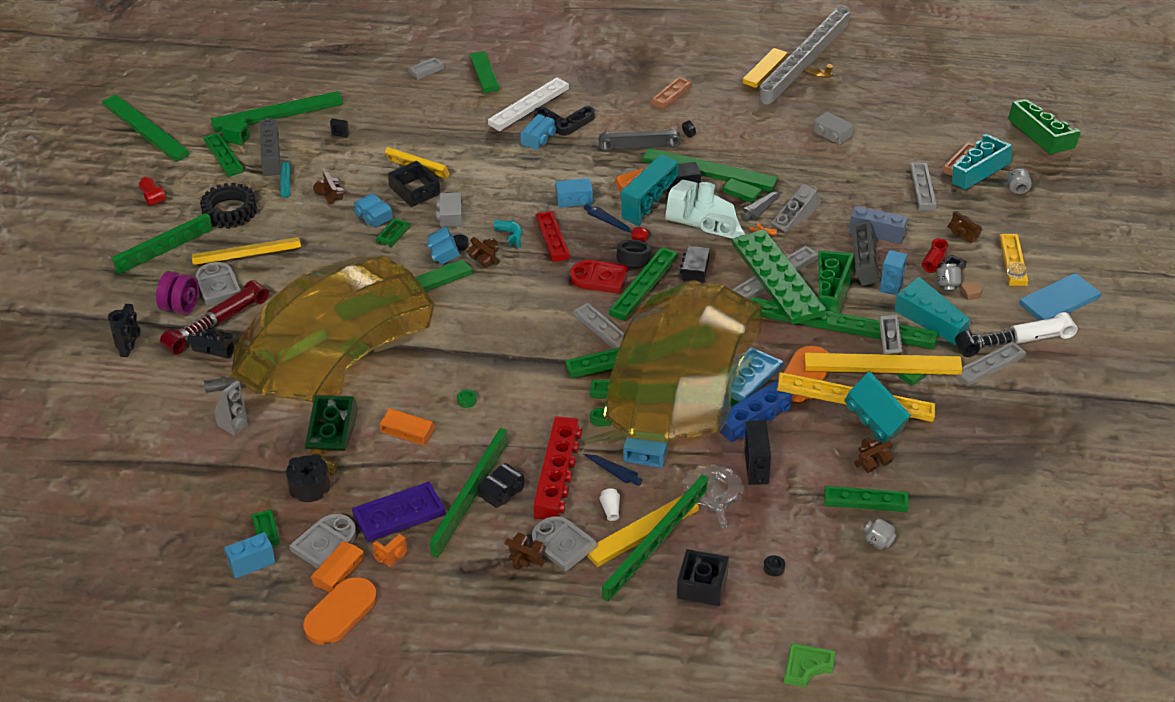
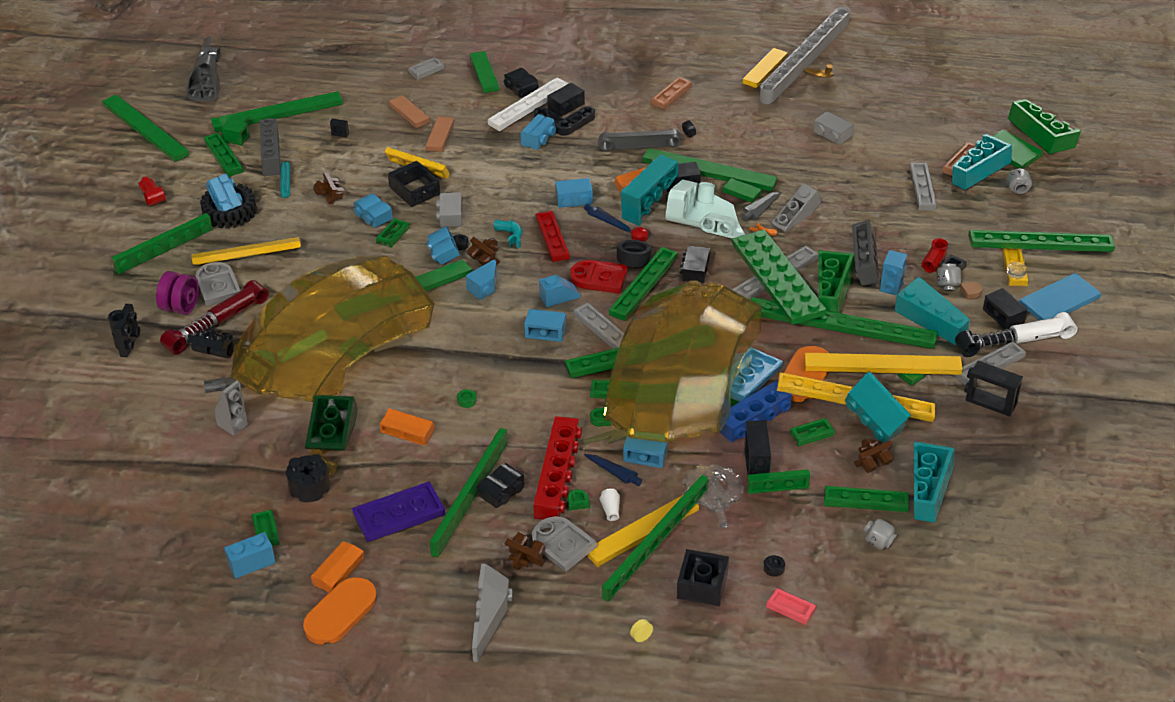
light grey tile [289,514,356,569] -> none
orange bracket [373,534,407,567] -> none
bright green tile [784,643,836,688] -> none
sand blue brick [849,206,908,244] -> none
light grey brick [879,315,903,355] -> none
reddish brown hips [947,211,982,243] -> none
none -> dark grey panel [186,37,221,101]
none -> dark azure brick [206,174,243,211]
none -> nougat tile [389,95,430,128]
none -> nougat tile [426,116,454,152]
none -> dark azure slope [466,260,497,300]
none -> light grey wedge [472,564,513,662]
none -> black brick [504,67,539,98]
none -> dark azure brick [524,309,566,342]
none -> dark azure slope [539,275,581,307]
none -> black brick [547,82,585,117]
none -> green tile [567,489,590,511]
none -> light yellow tile [630,619,653,642]
none -> green tile [746,469,810,494]
none -> coral tile [766,588,816,625]
none -> green tile [789,418,835,447]
none -> teal wedge [914,442,954,523]
none -> black window [964,361,1023,417]
none -> green plate [968,230,1115,252]
none -> black brick [983,288,1027,331]
none -> green tile [993,129,1043,169]

